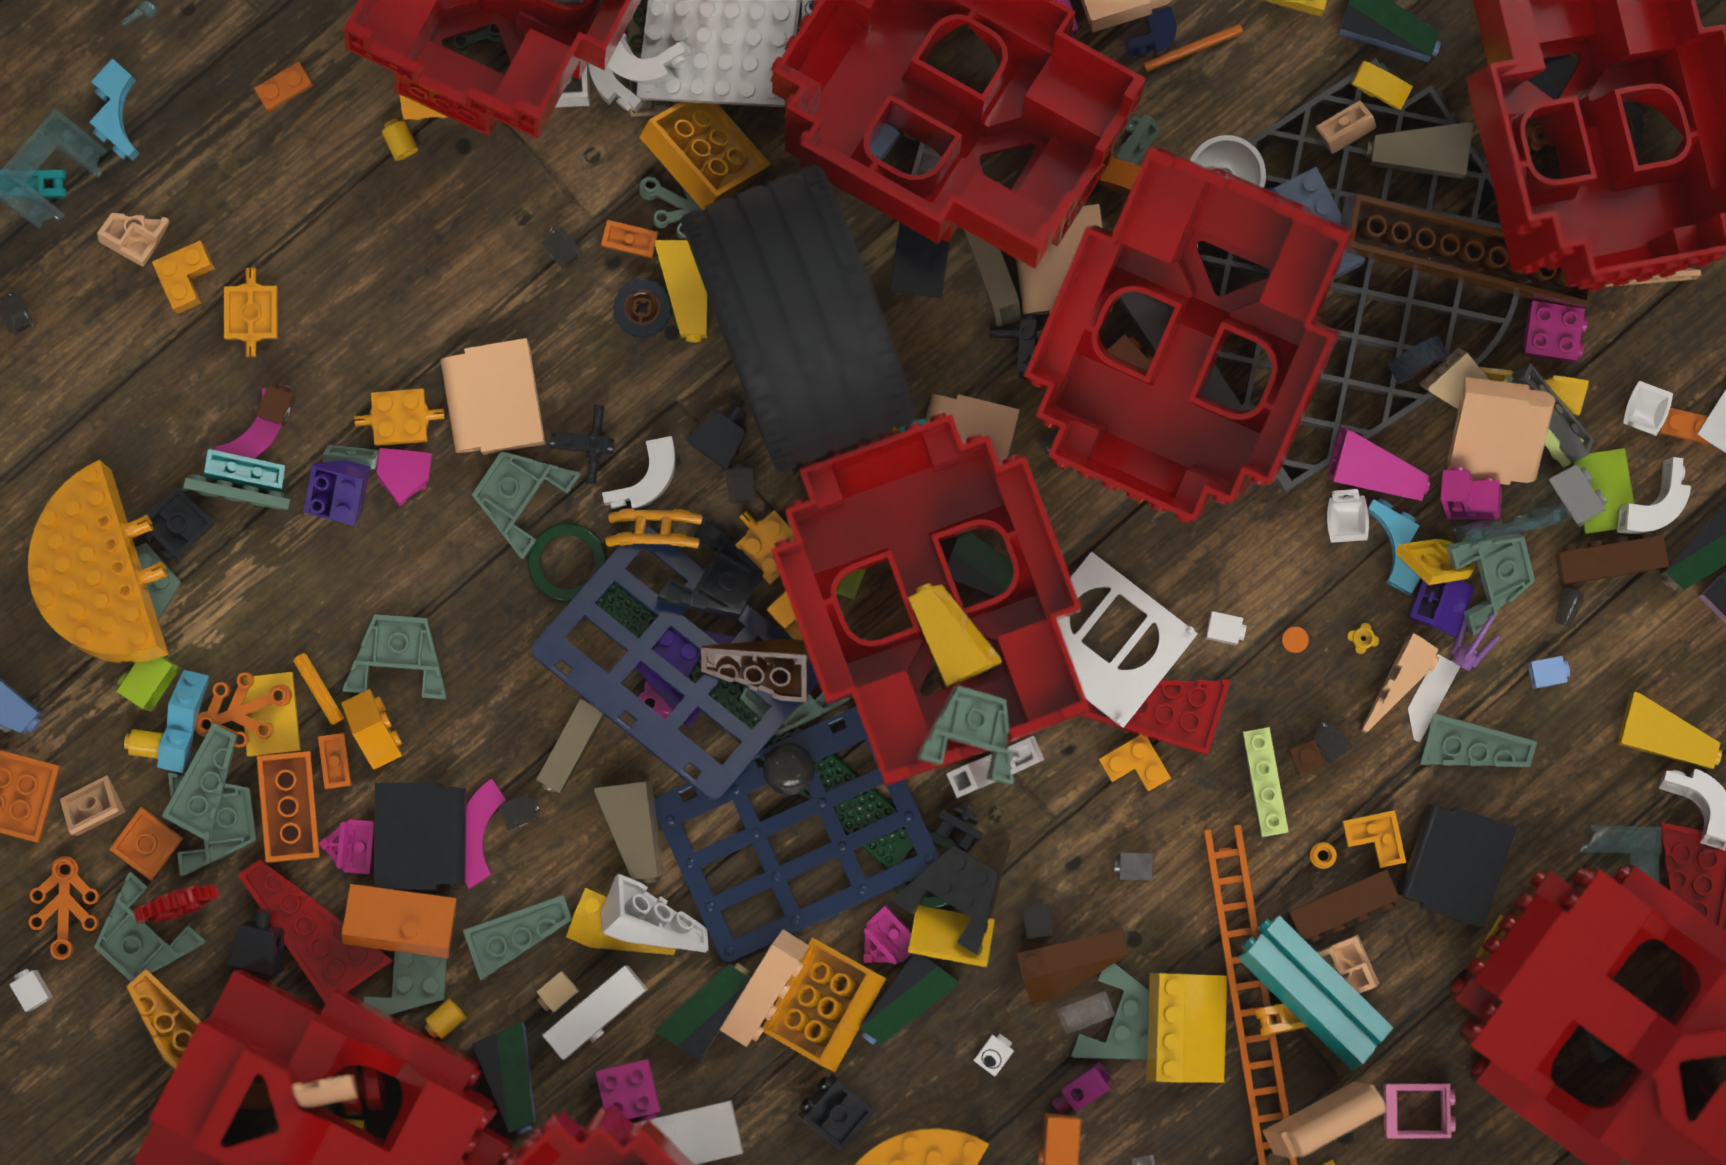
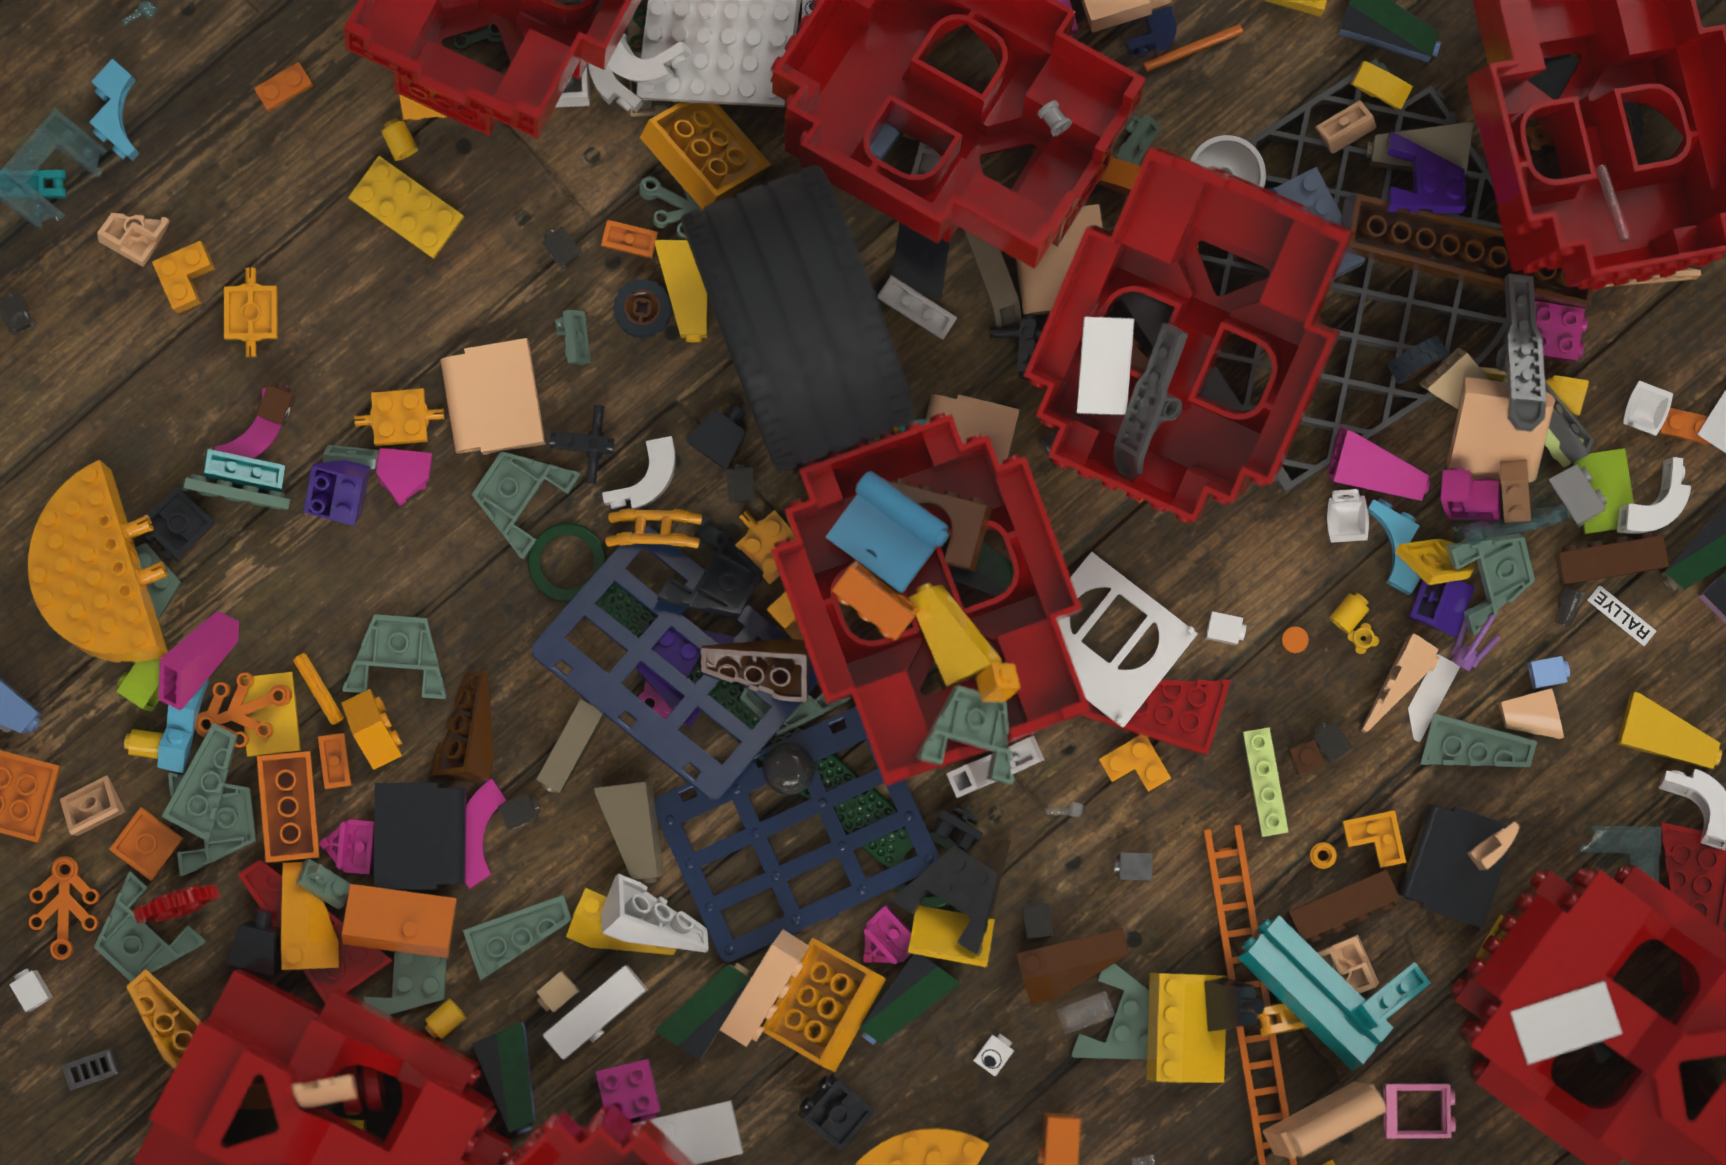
magenta torso [1052,1061,1114,1114] -> none
none -> flat silver slope [62,1048,121,1091]
none -> dark pink slope [159,611,239,710]
none -> light orange wedge [281,862,339,970]
none -> sand green hinge [296,859,350,909]
none -> yellow plate [348,156,464,259]
none -> reddish brown wedge [431,670,494,783]
none -> sand green hinge [555,310,591,365]
none -> dark azure door [826,471,949,593]
none -> orange brick [832,560,920,640]
none -> white tile [877,275,957,340]
none -> reddish brown arch [885,478,992,571]
none -> light orange brick [976,663,1020,702]
none -> light grey bush [1037,100,1072,136]
none -> clear hand [1046,801,1084,818]
none -> white sticker [1077,317,1134,415]
none -> dark grey piece [1113,323,1188,480]
none -> black torso [1205,978,1264,1032]
none -> yellow brick [1329,593,1369,634]
none -> teal plate [1357,962,1431,1029]
none -> dark purple wing [1387,131,1466,213]
none -> light nougat slope [1467,822,1519,870]
none -> dark grey piece [1496,274,1546,432]
none -> light nougat slope [1498,688,1564,739]
none -> medium nougat brick [1500,460,1531,523]
none -> white sticker [1511,982,1622,1064]
none -> white sticker [1587,585,1656,646]
none -> clear bar [1596,165,1630,243]

